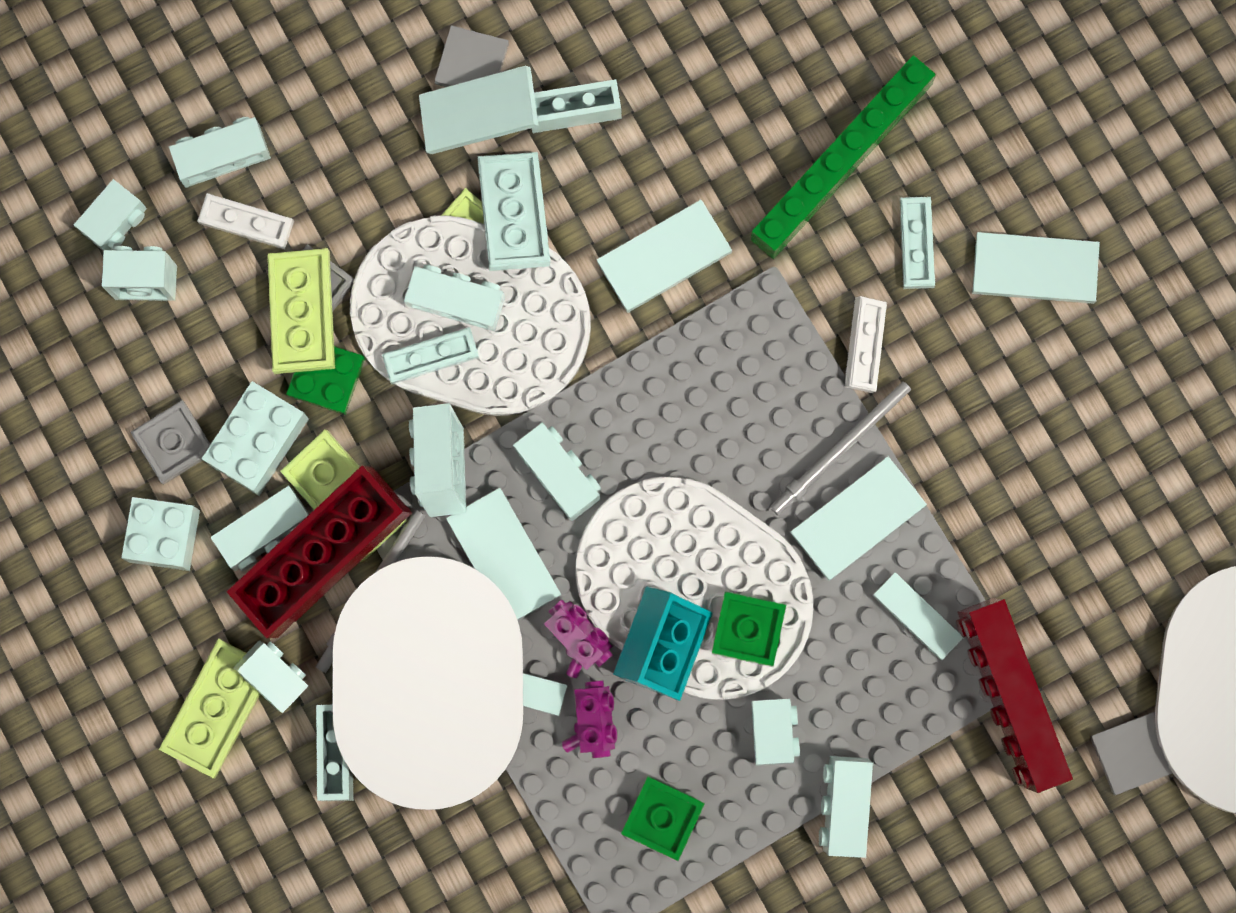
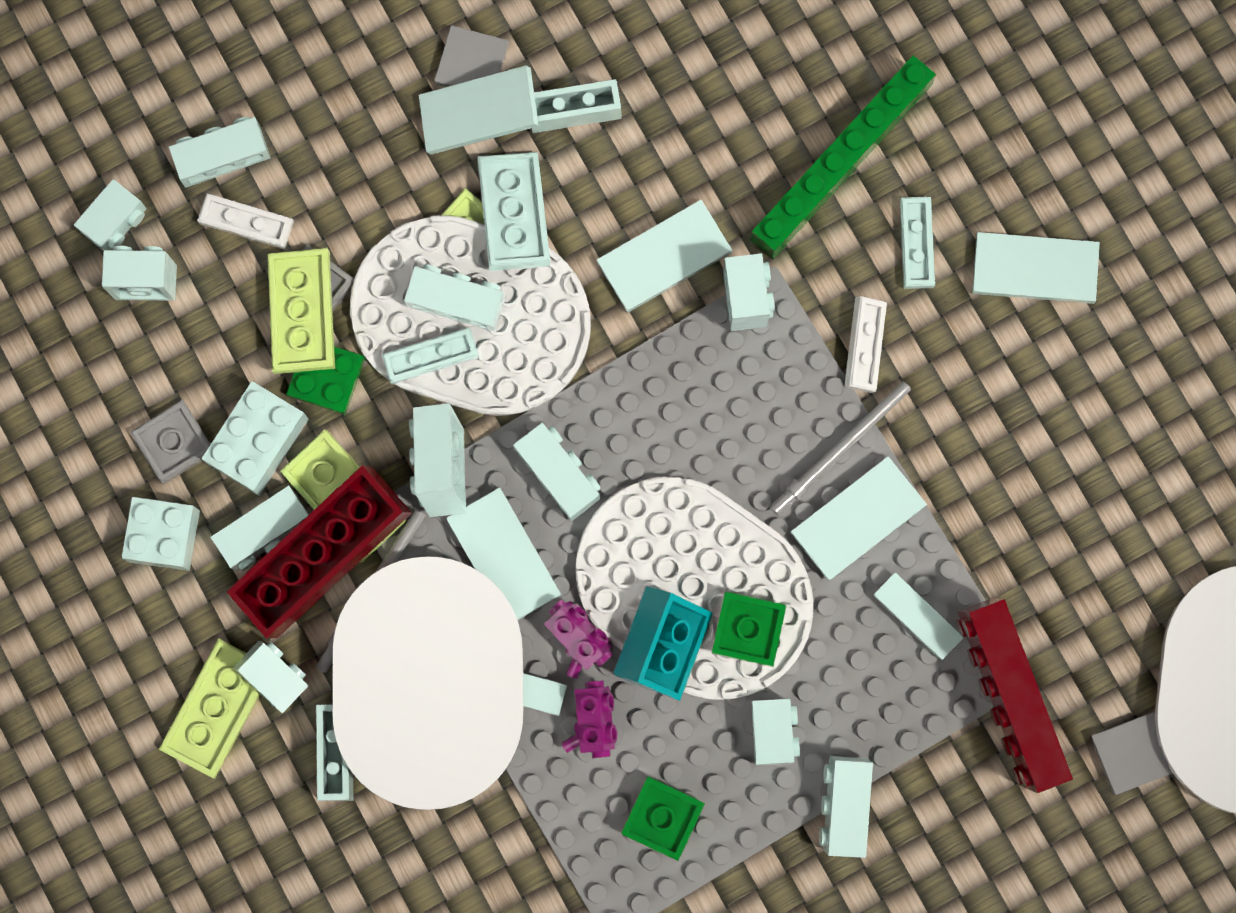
none -> light aqua brick [723,253,775,331]

